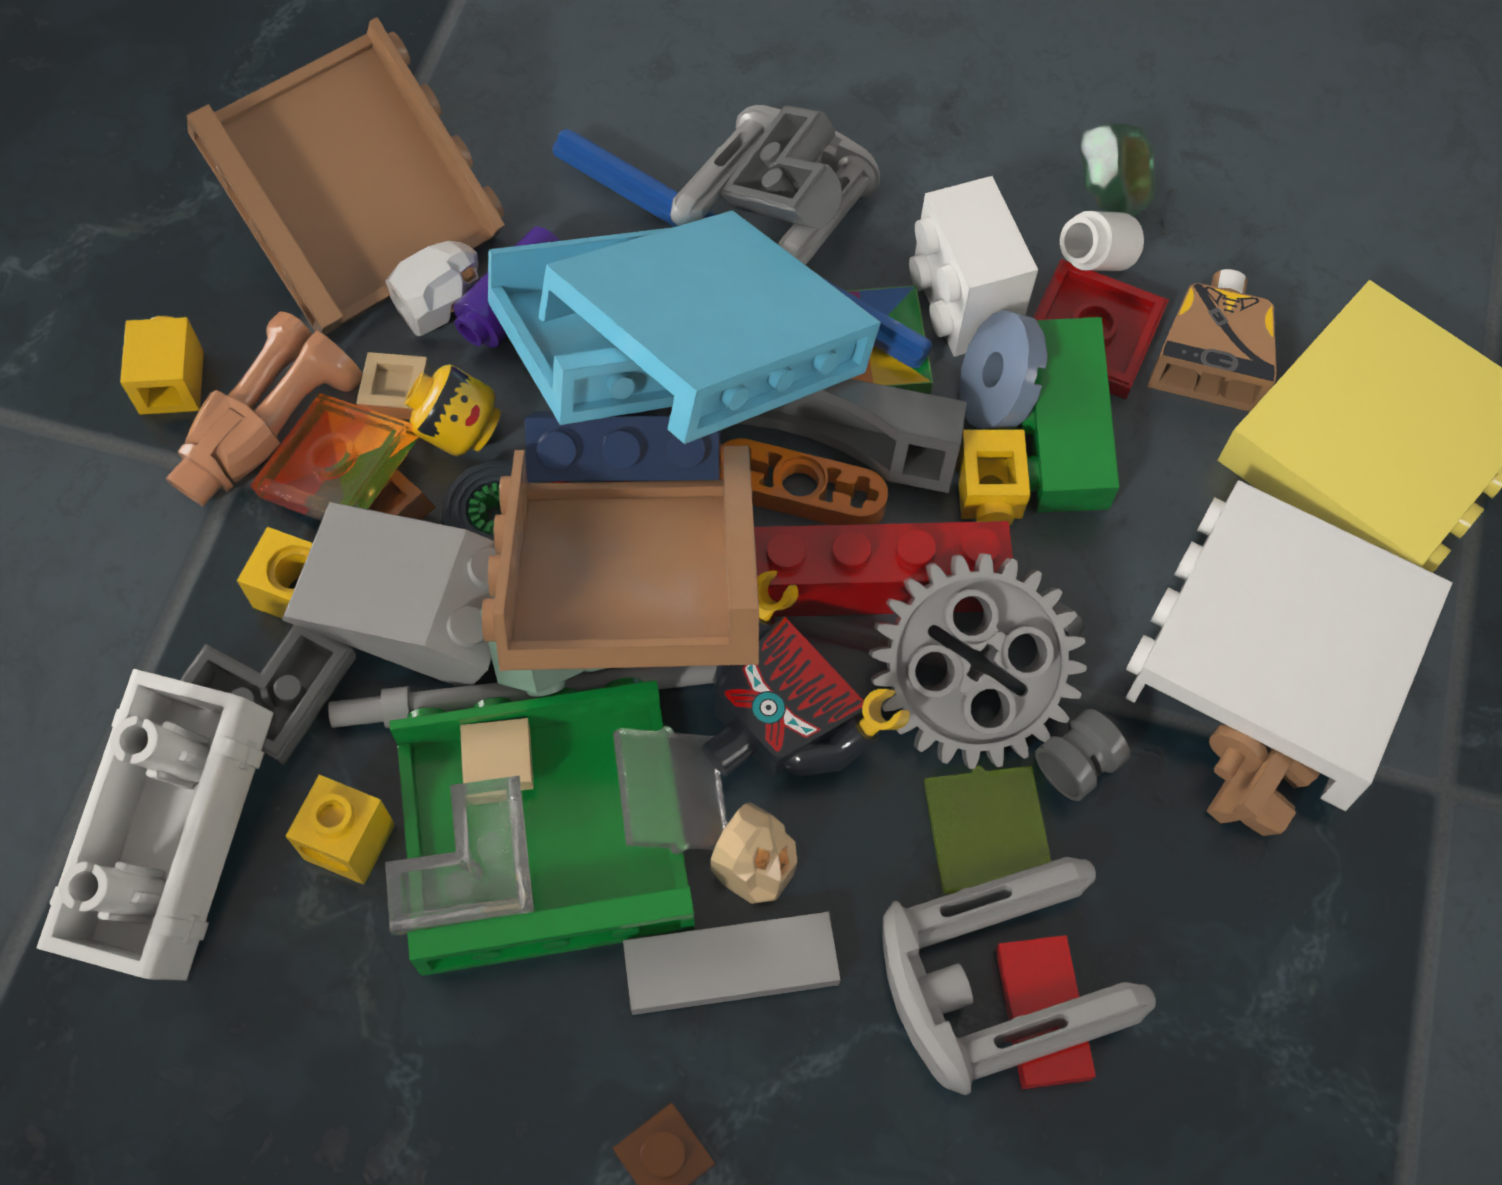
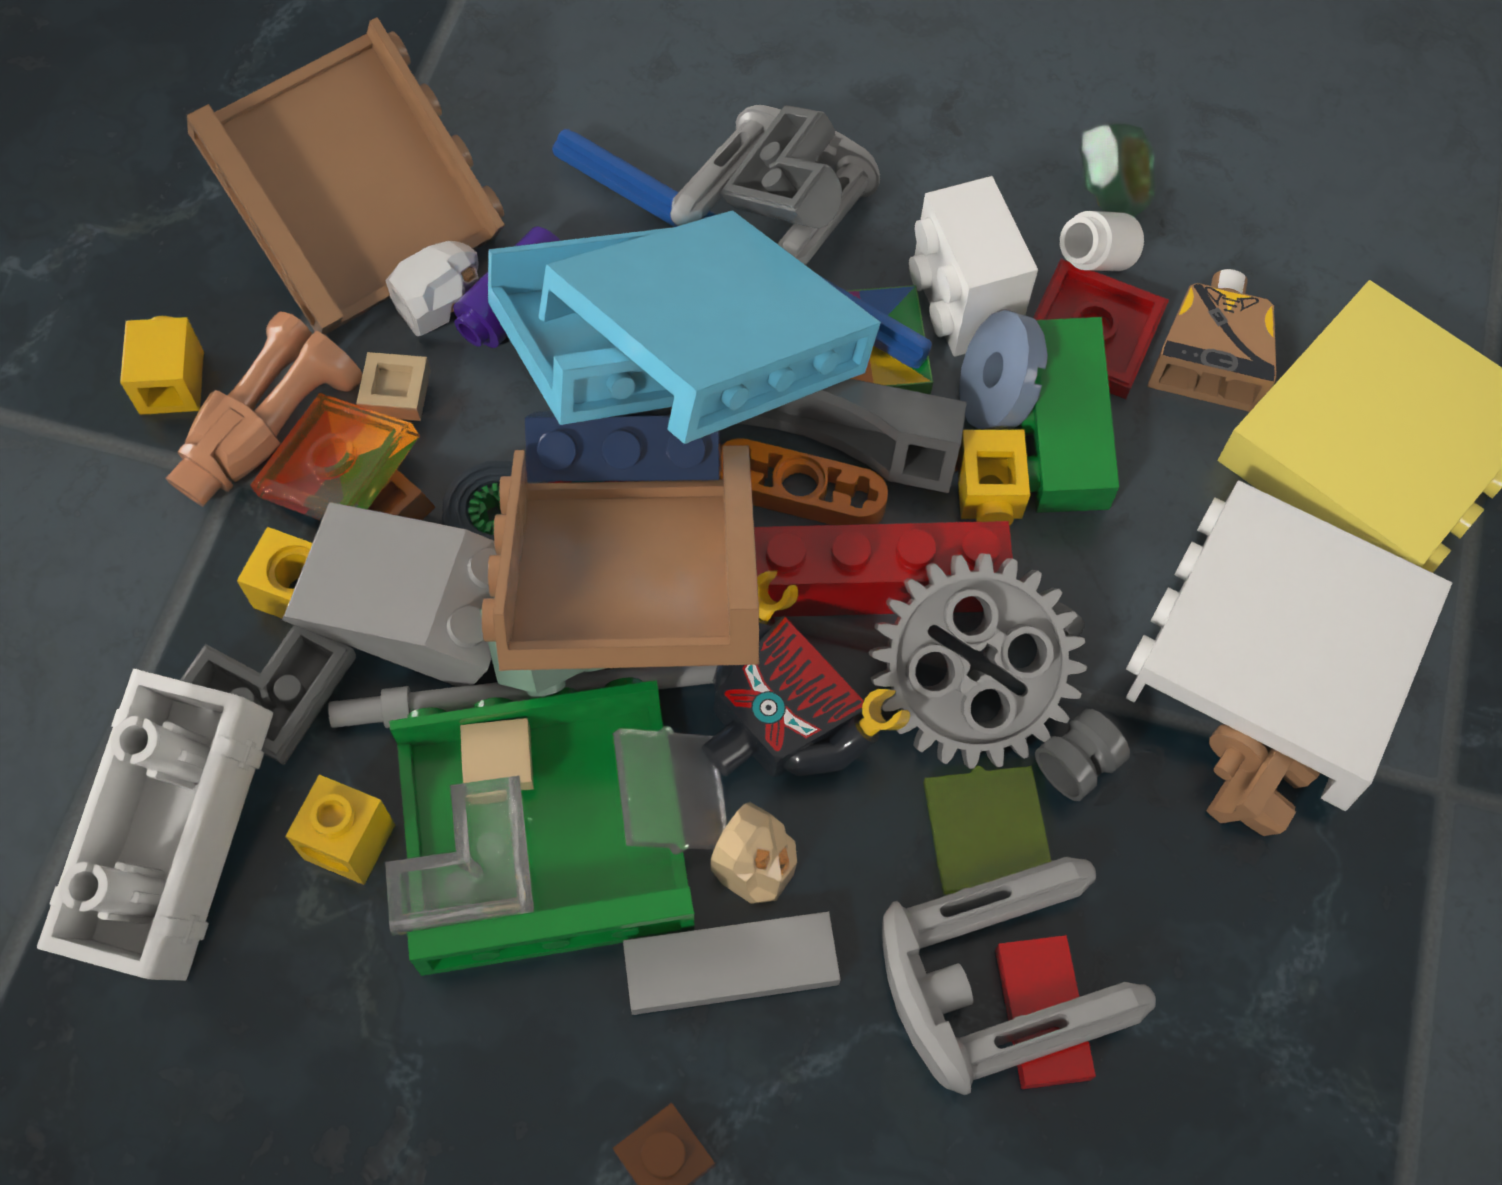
yellow head [404,364,501,456] -> none

